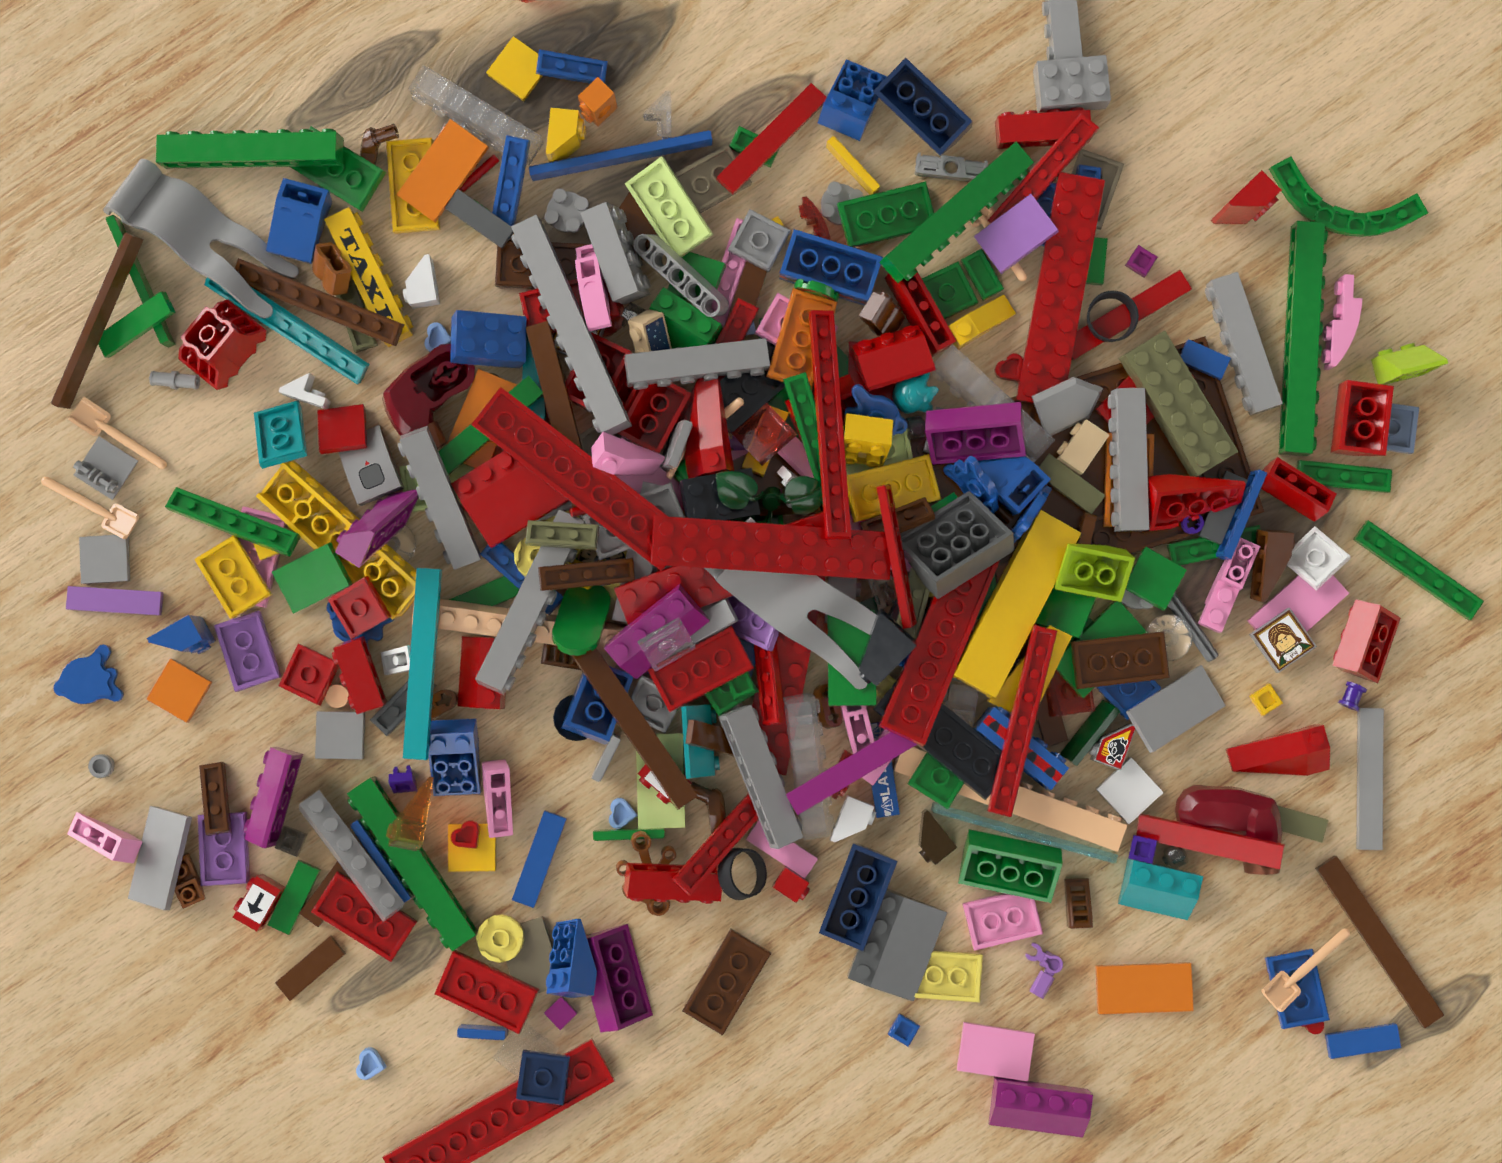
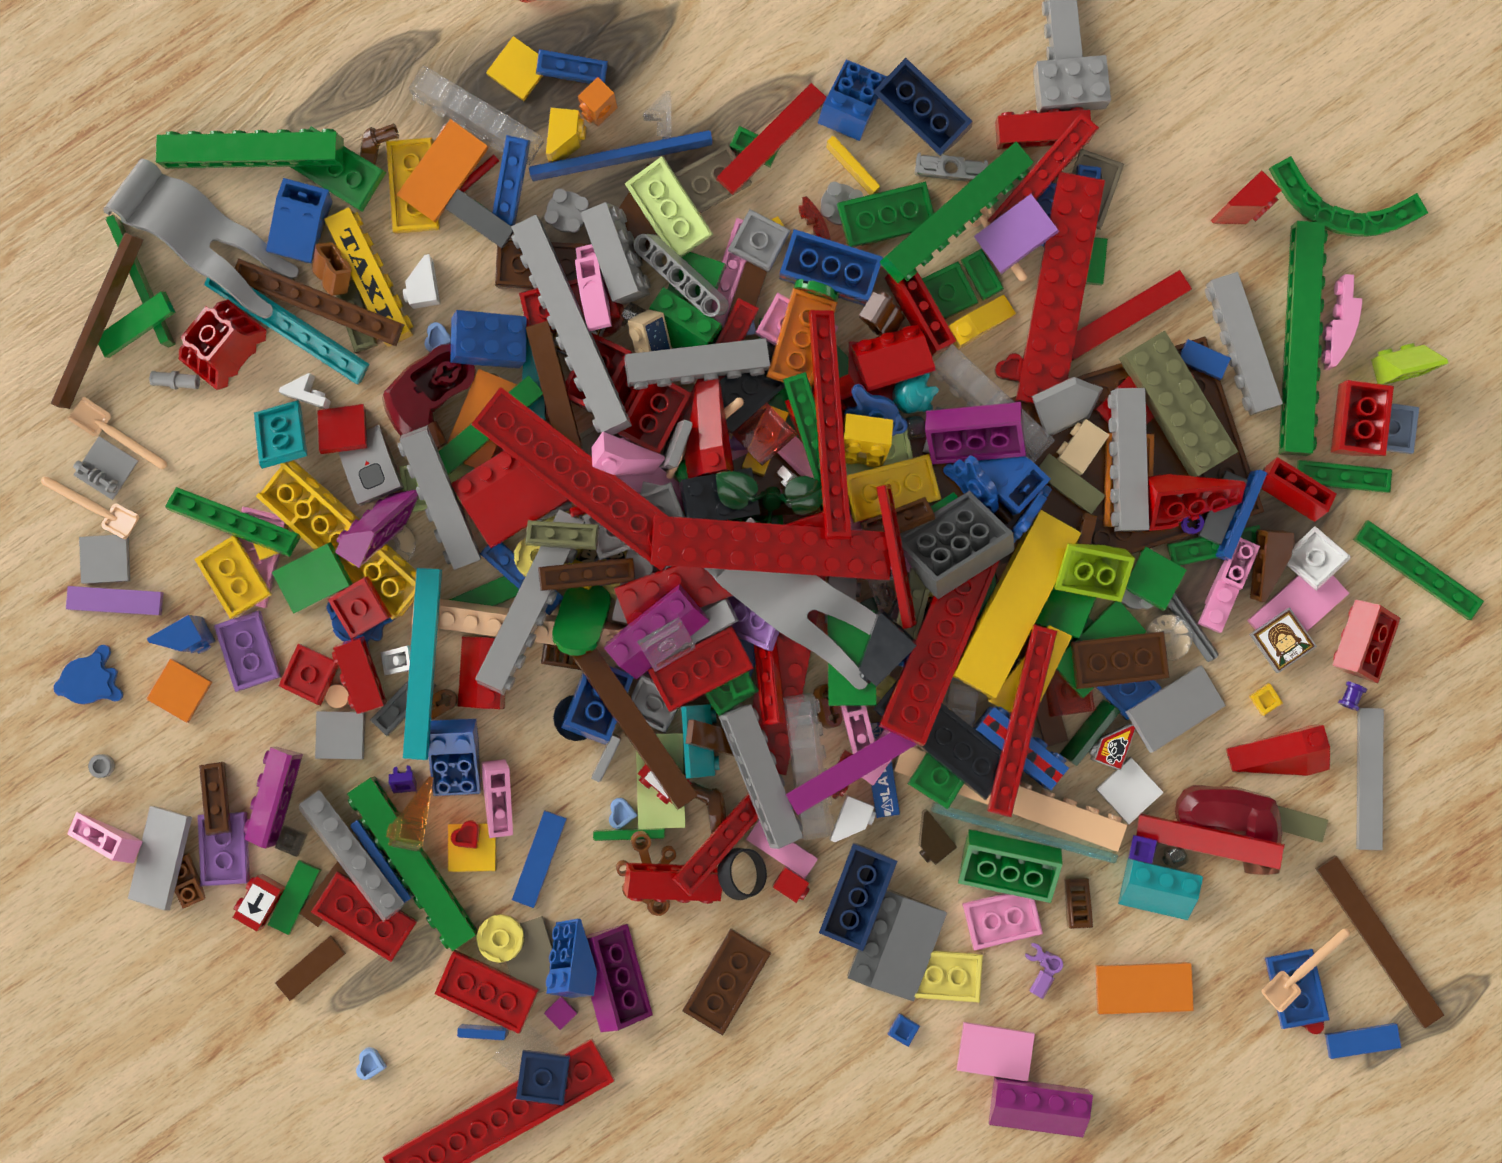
black tyre [1087,291,1139,342] -> none
magenta tile [1125,245,1158,278] -> none

